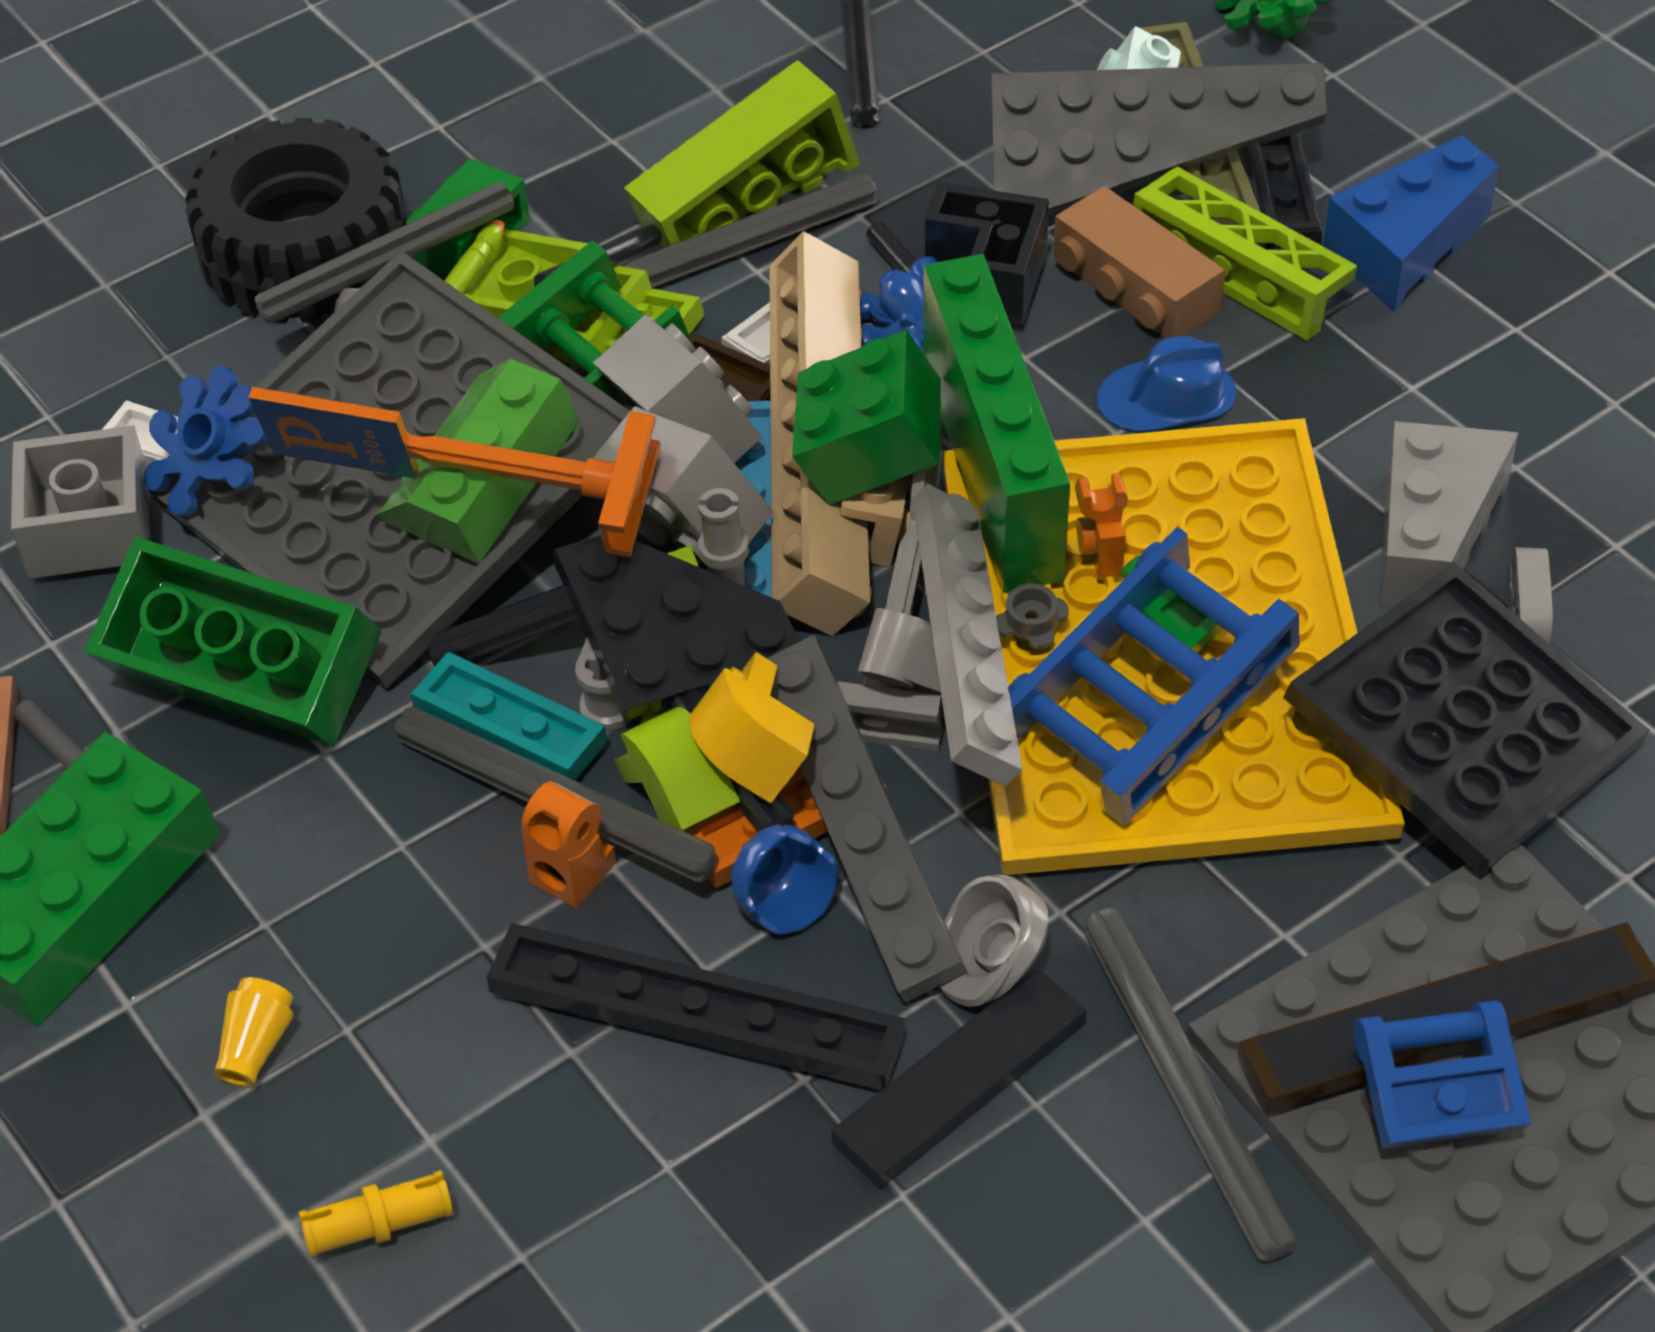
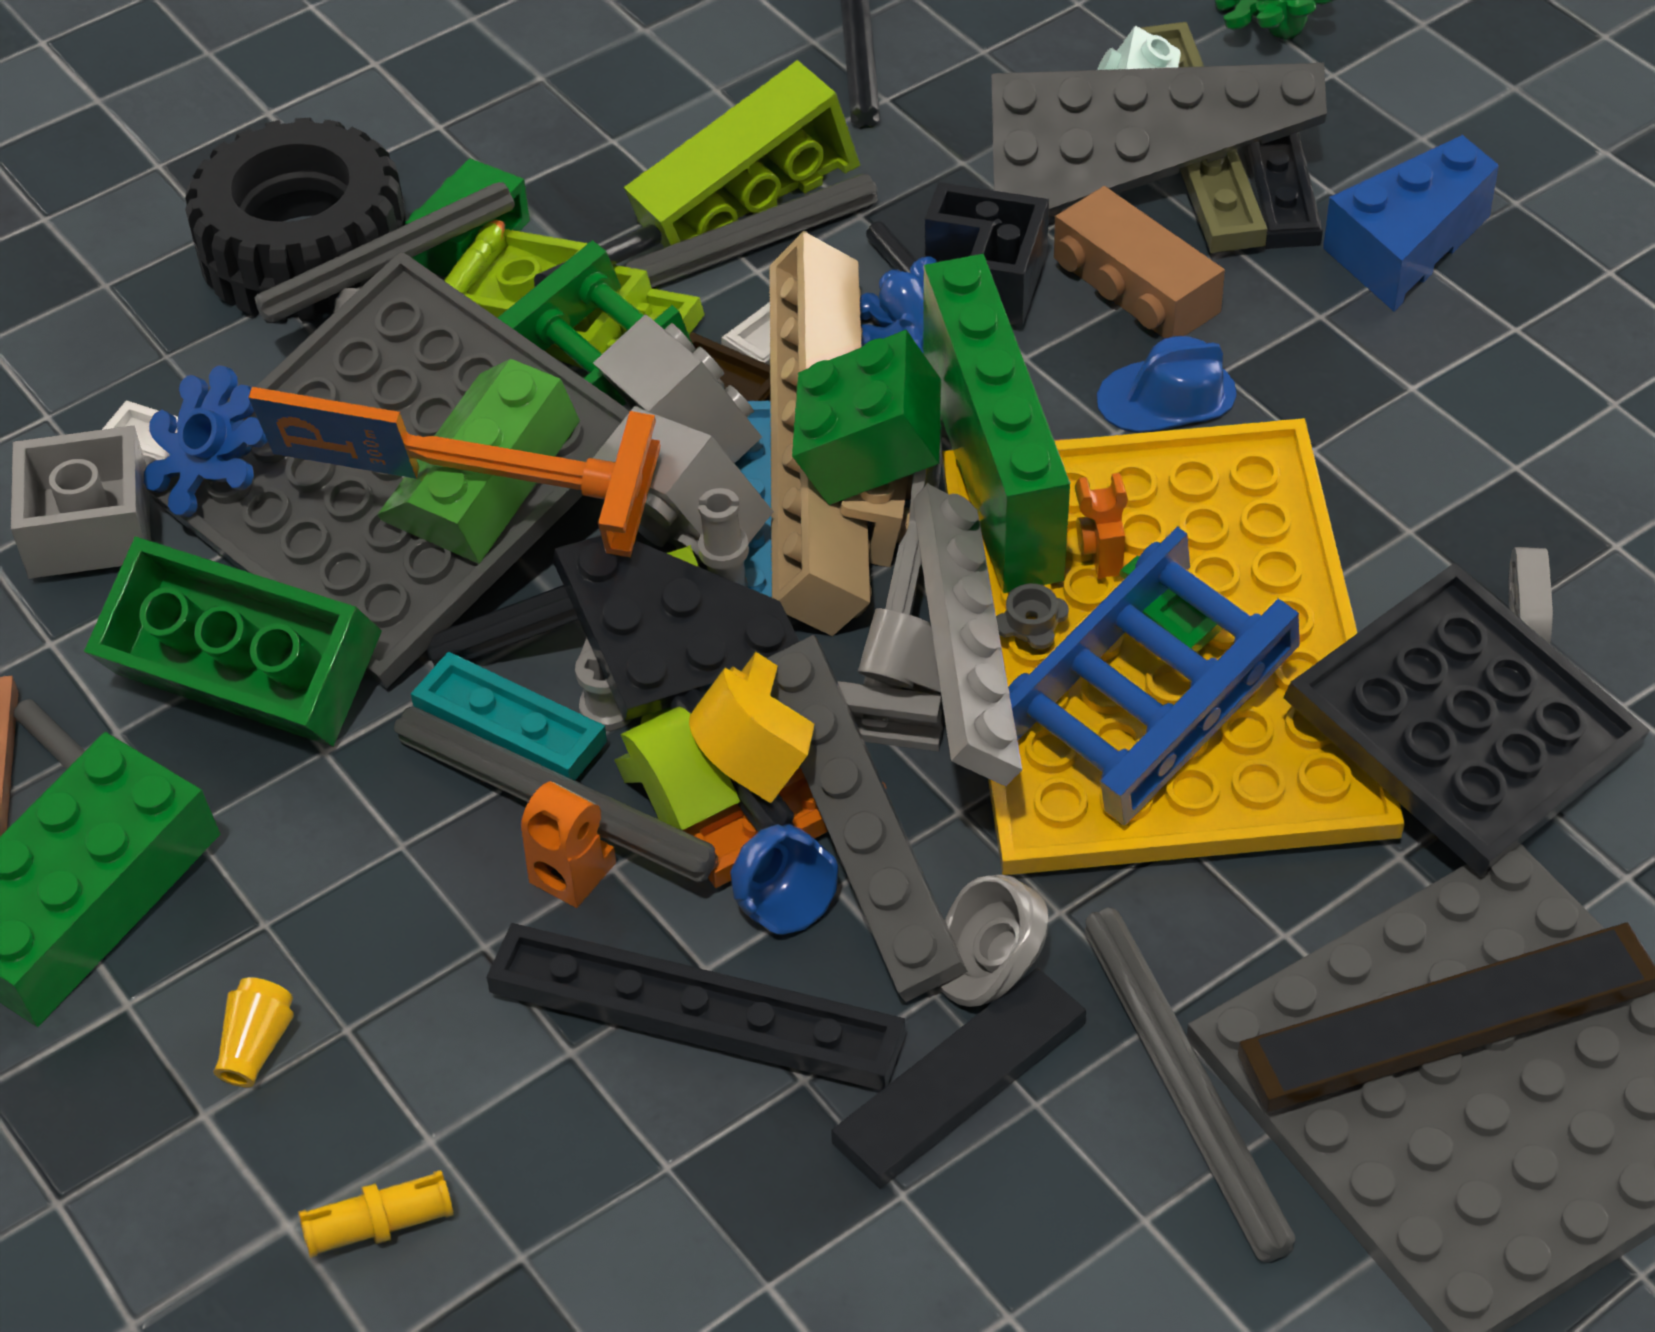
lime fence [1133,166,1357,341] -> none
blue plate [1353,1000,1532,1149] -> none
light grey wedge [1379,421,1519,607] -> none

